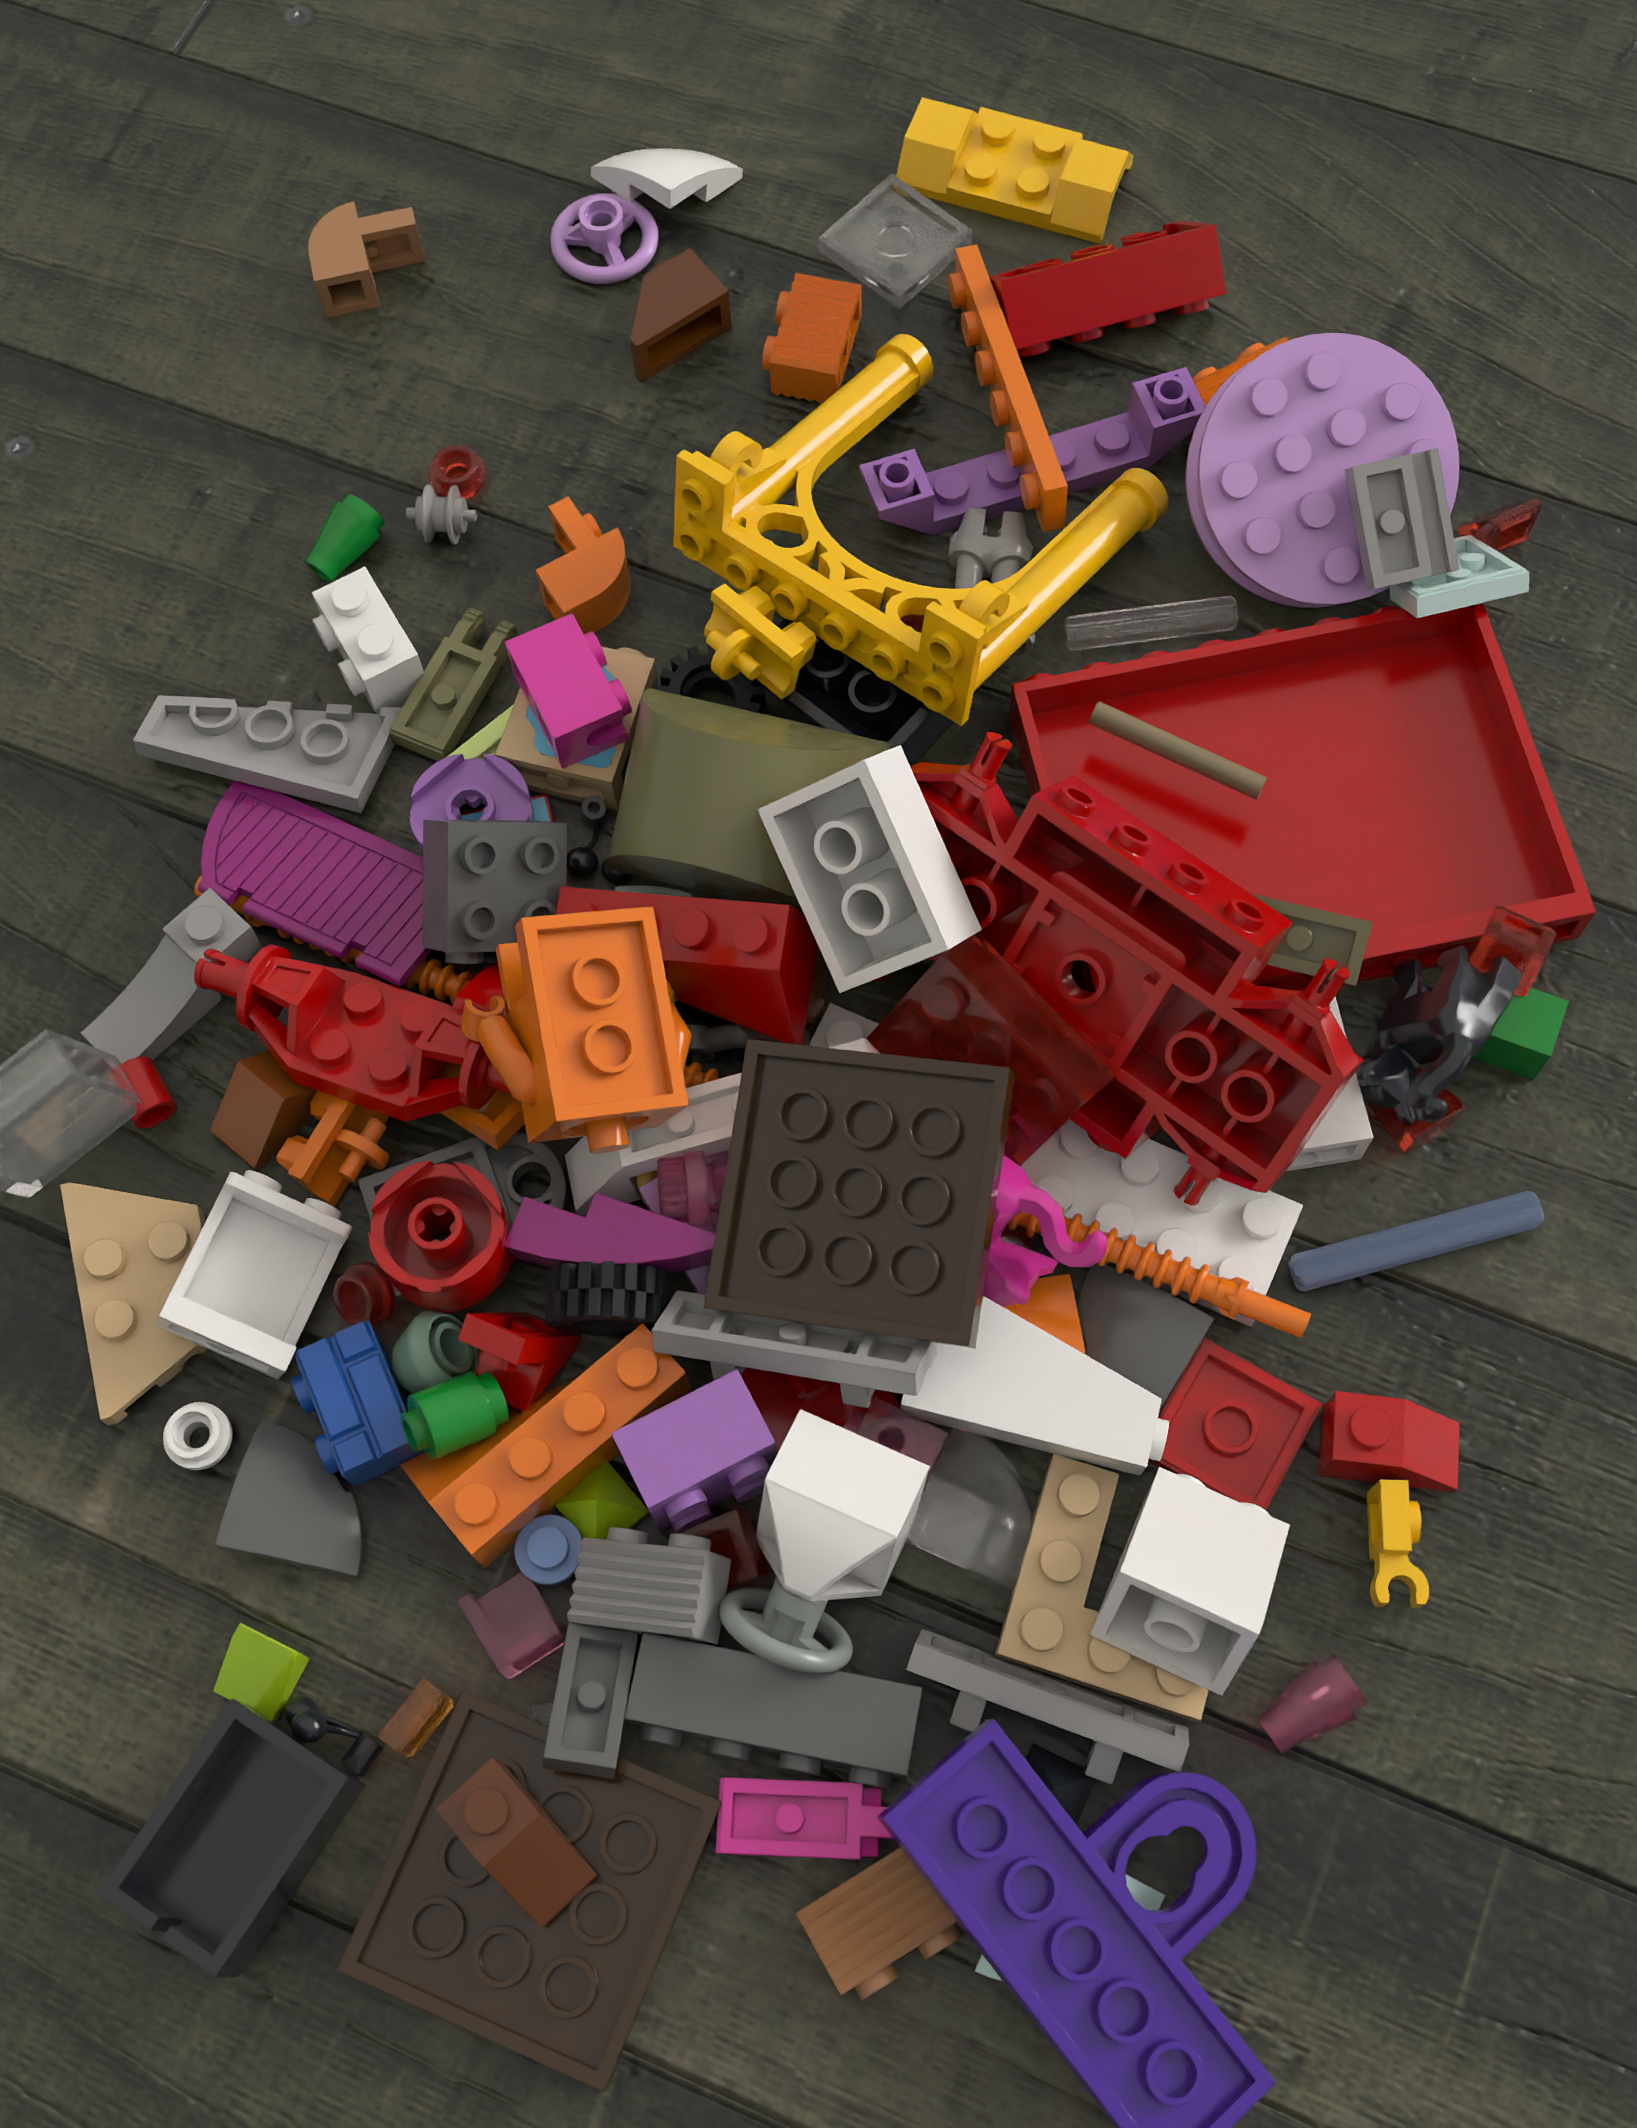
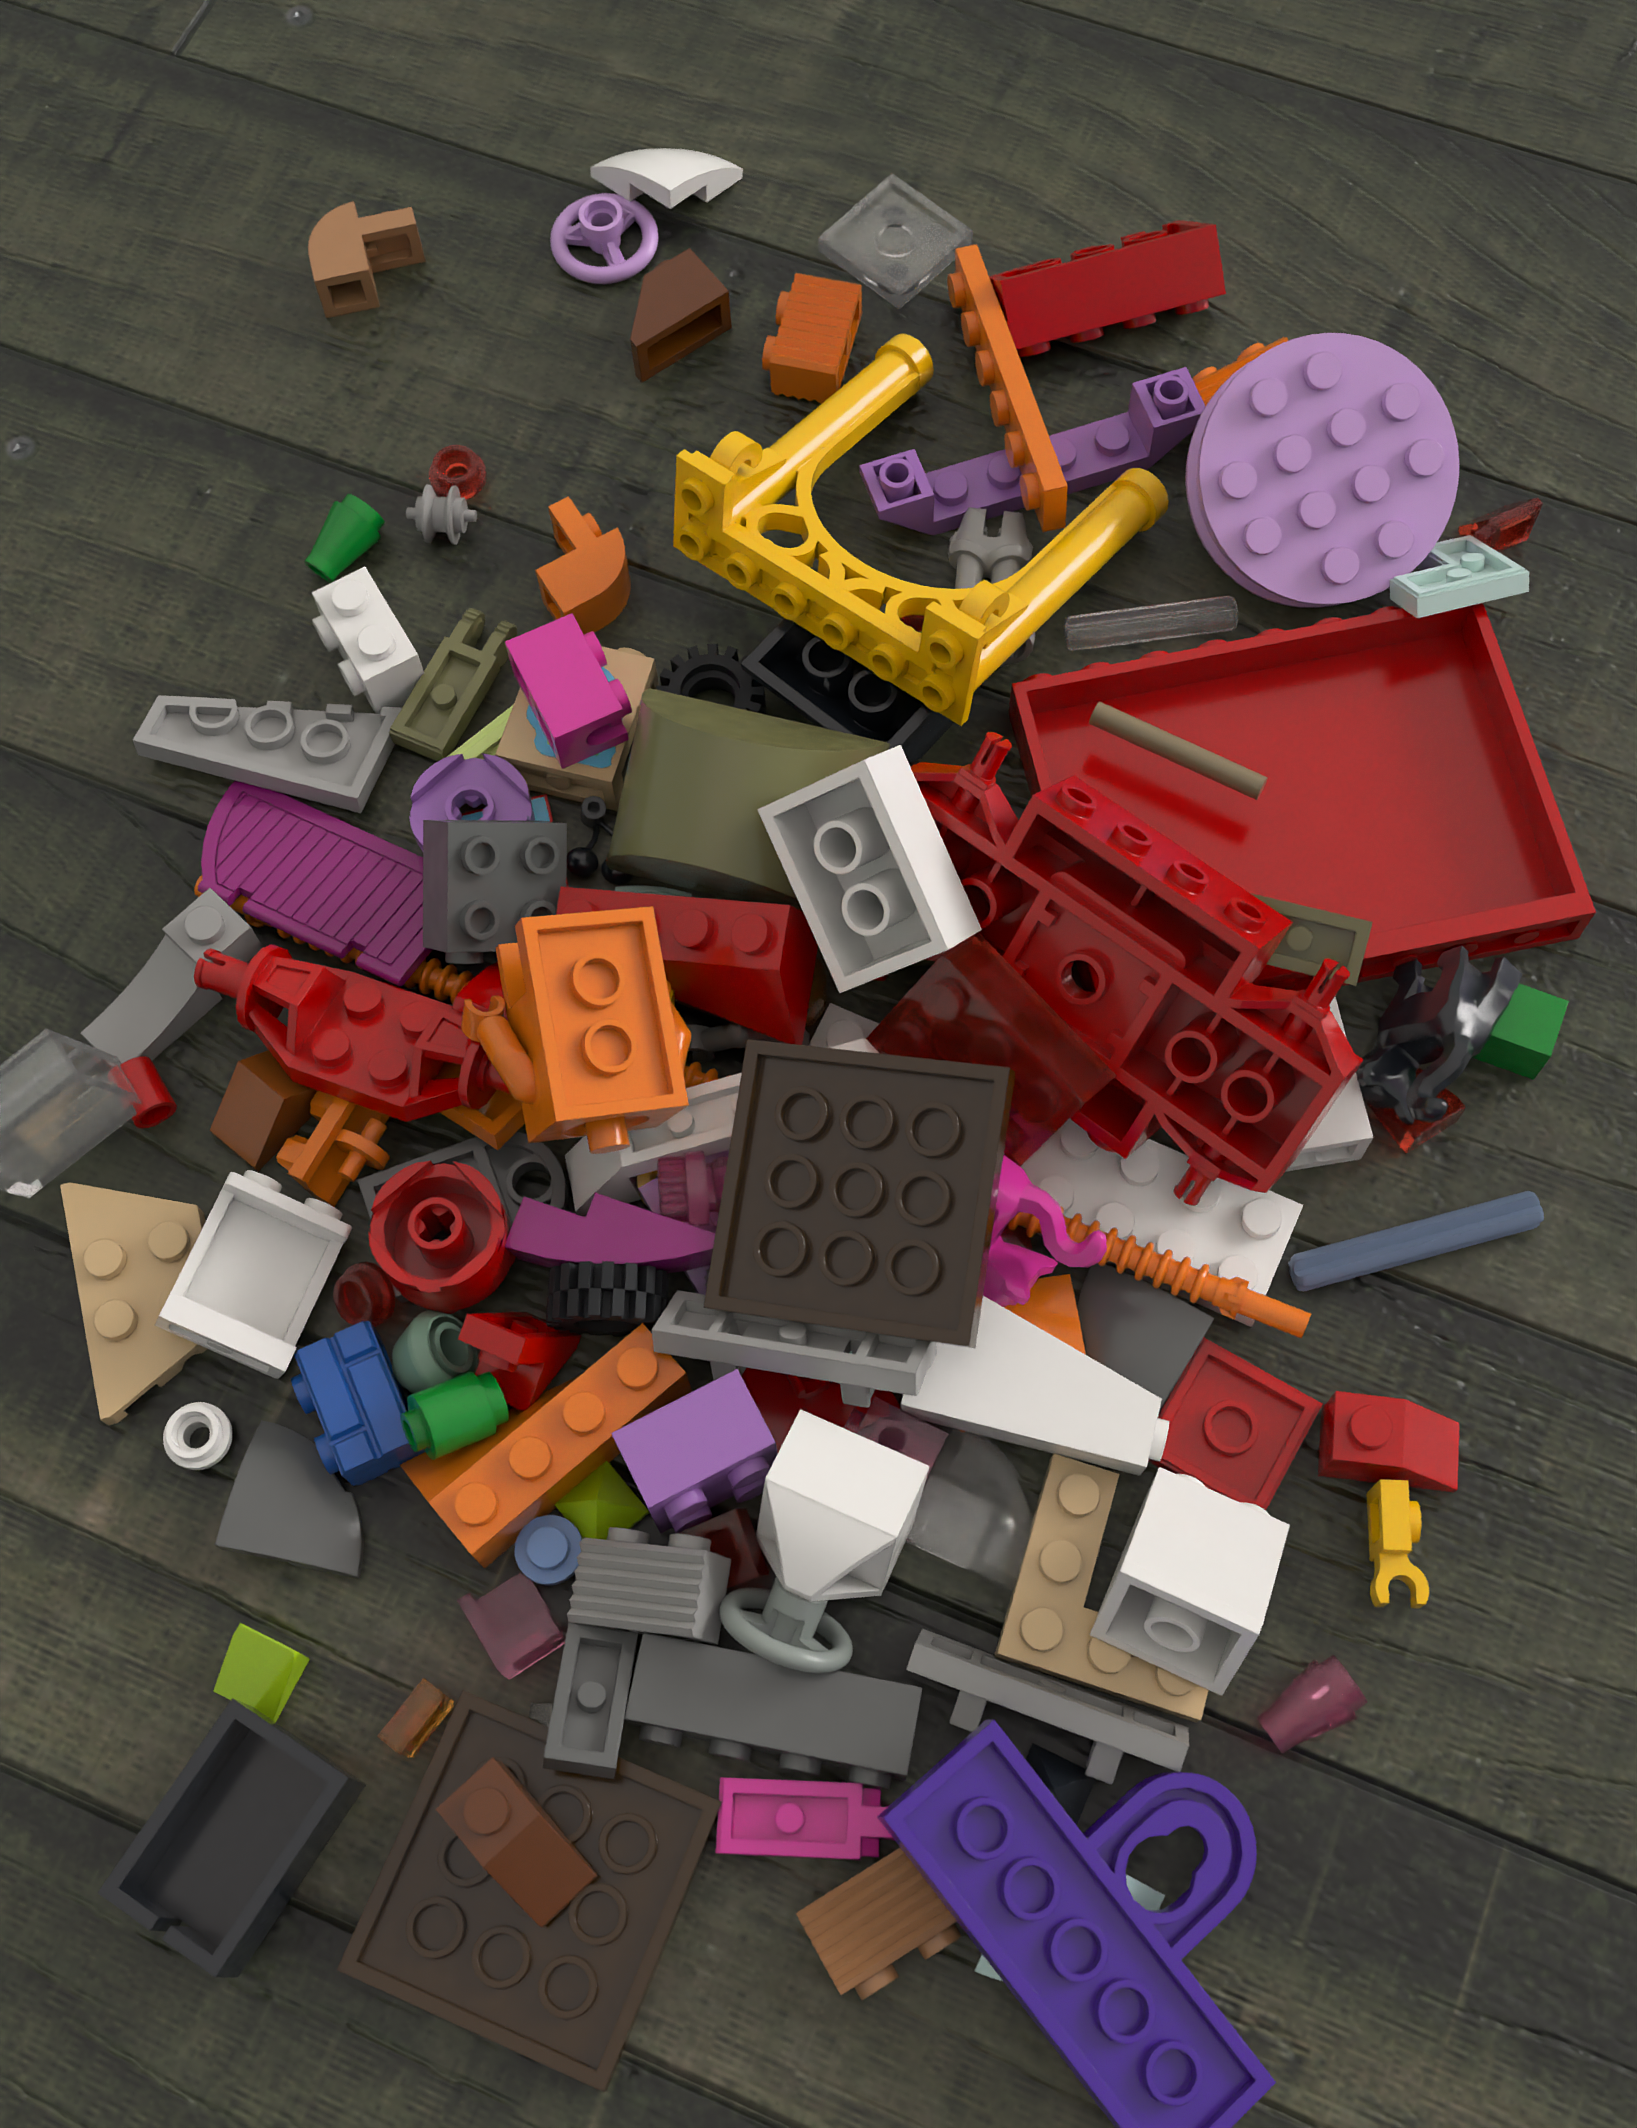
black piece [284,1696,385,1777] -> none
yellow hips [703,583,817,700] -> none
yellow piece [895,97,1133,244] -> none
light grey plate [1345,448,1459,591] -> none
clear red slope [1469,905,1556,996] -> none

